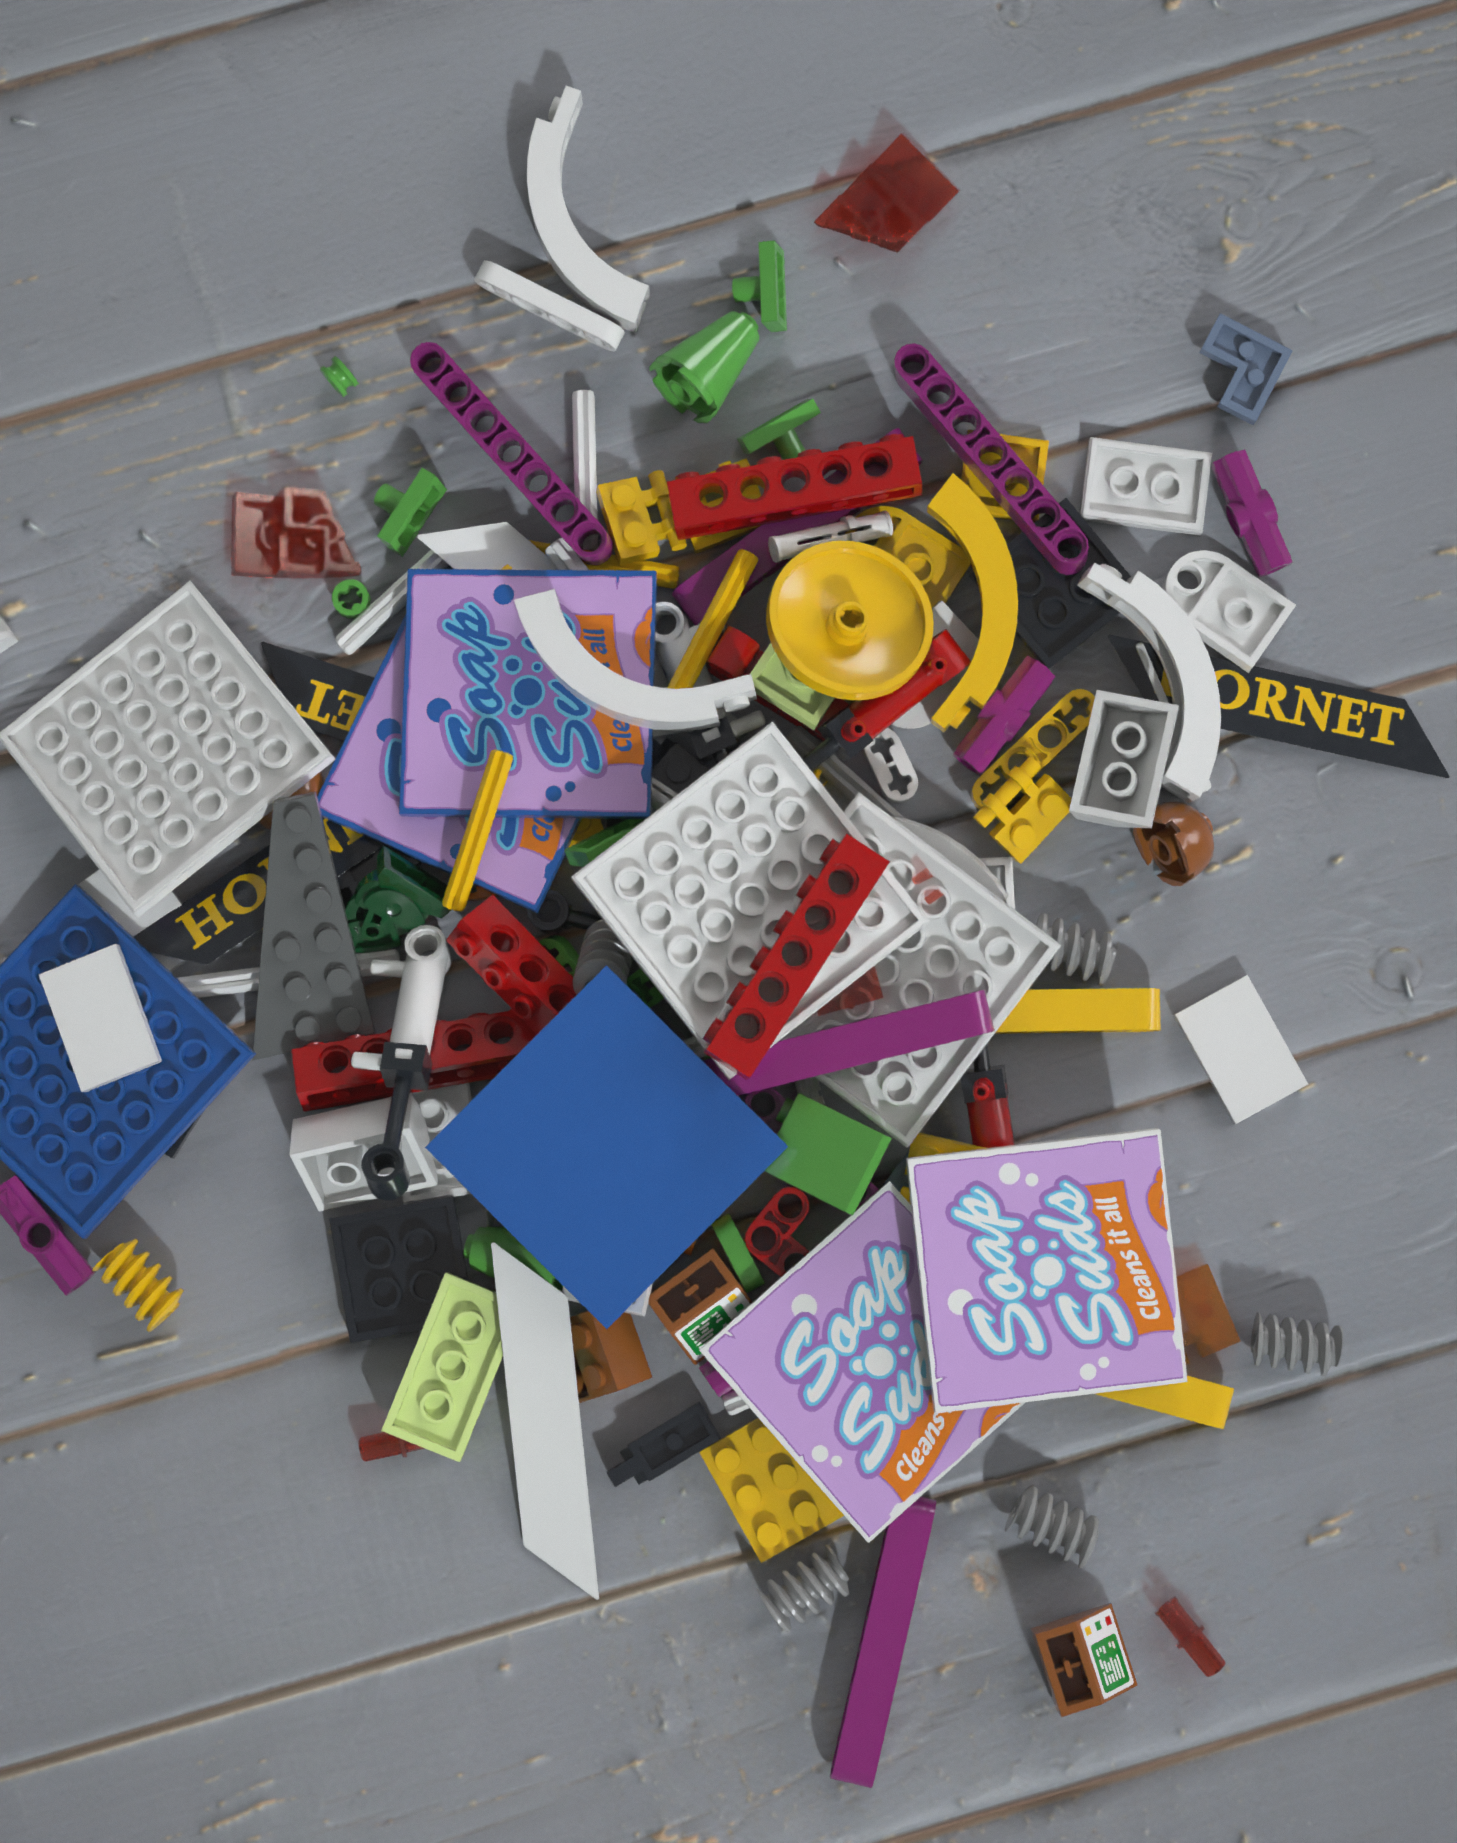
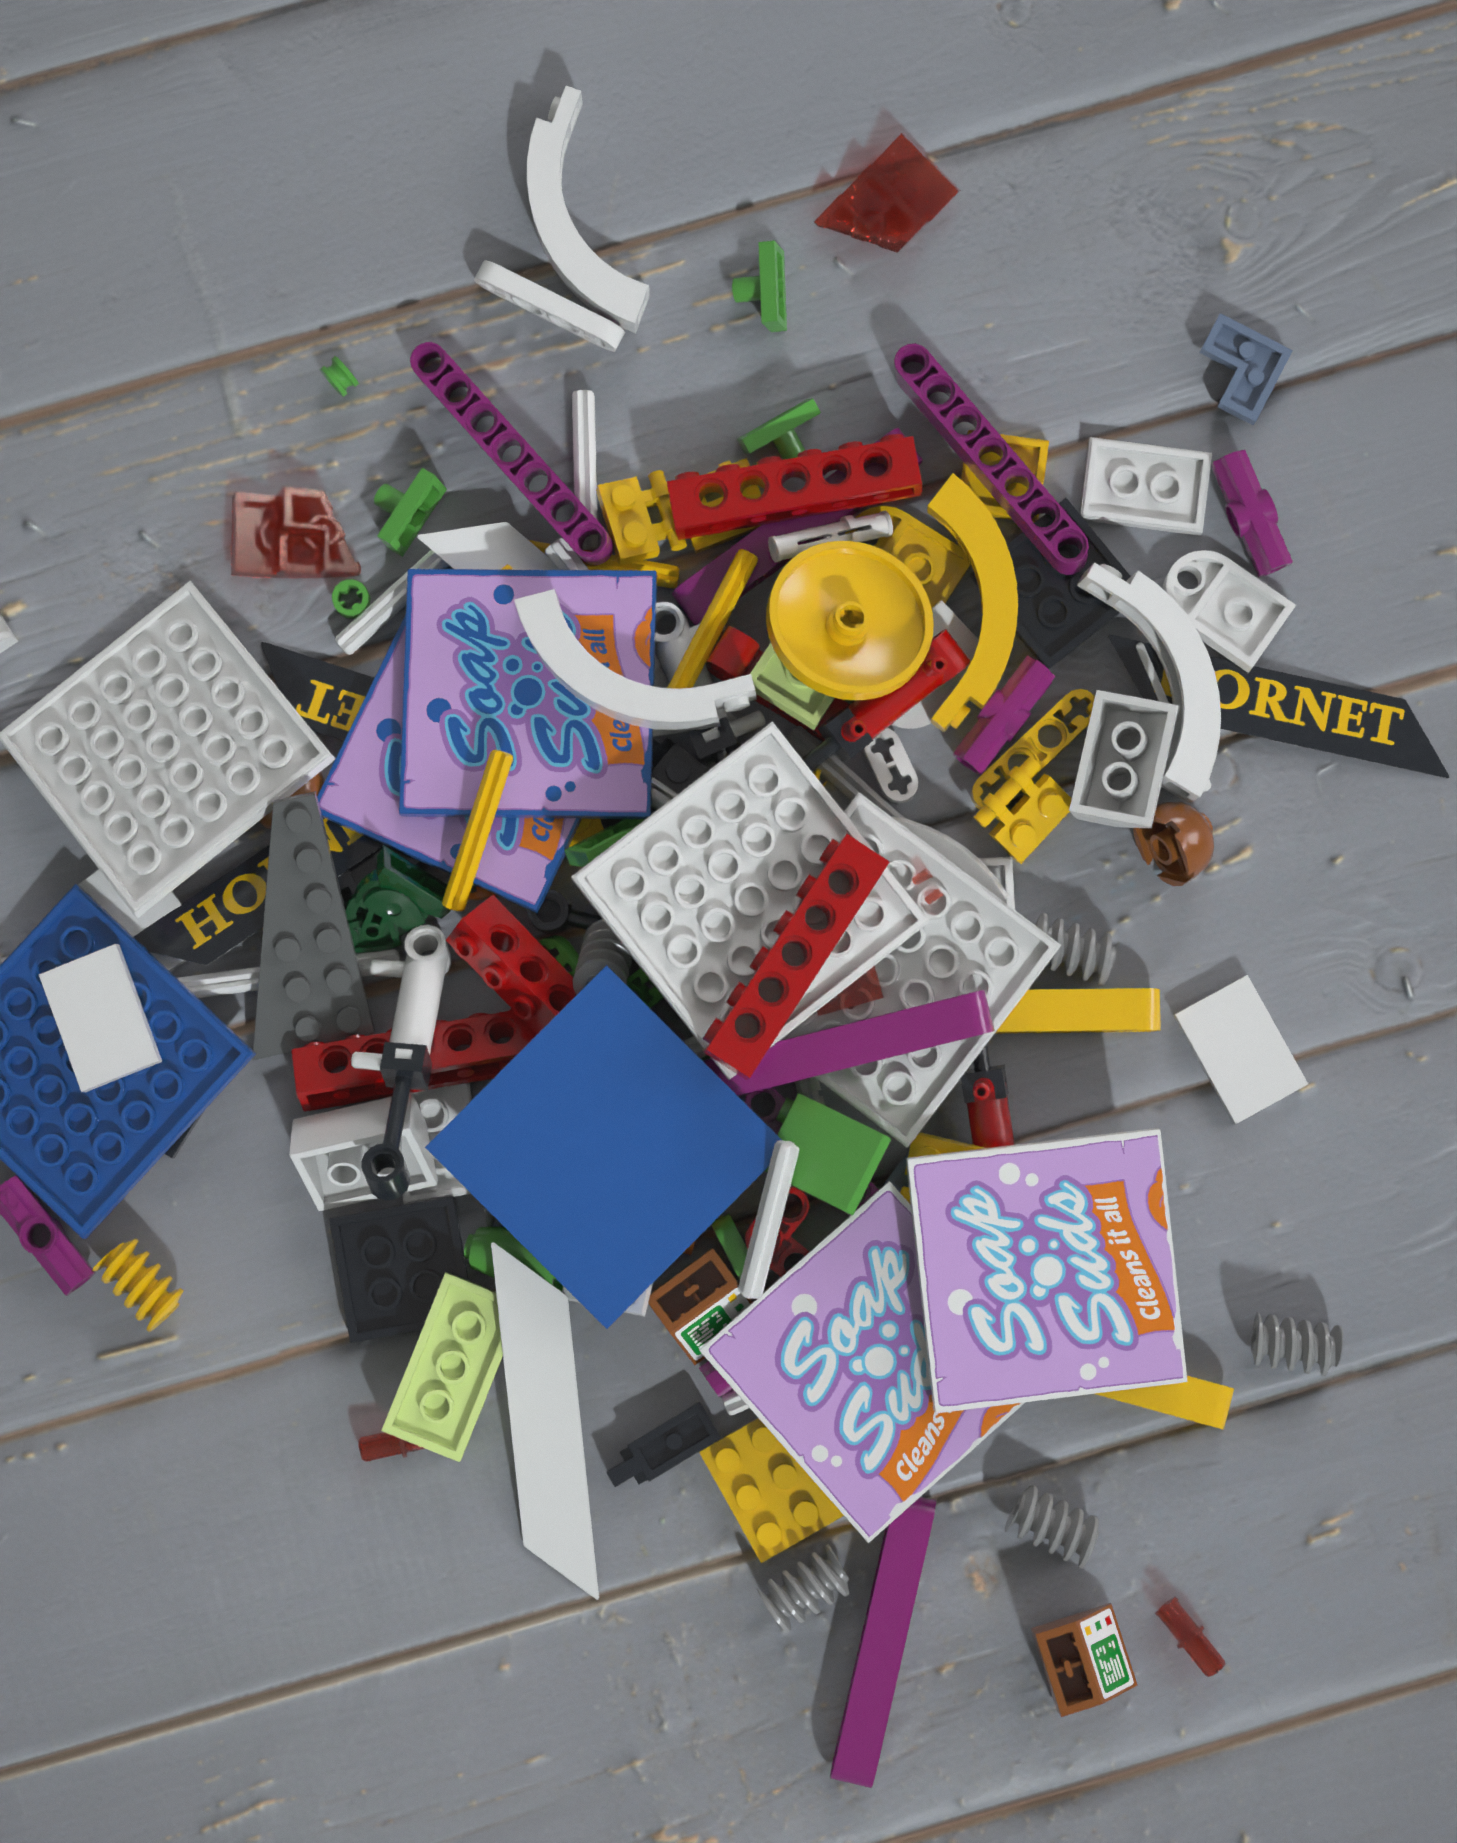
dark orange slope [570,1310,653,1403] -> none
bright green cone [649,311,760,424] -> none
clear orange plate [1176,1263,1241,1365] -> none
none -> white axle [738,1140,799,1299]

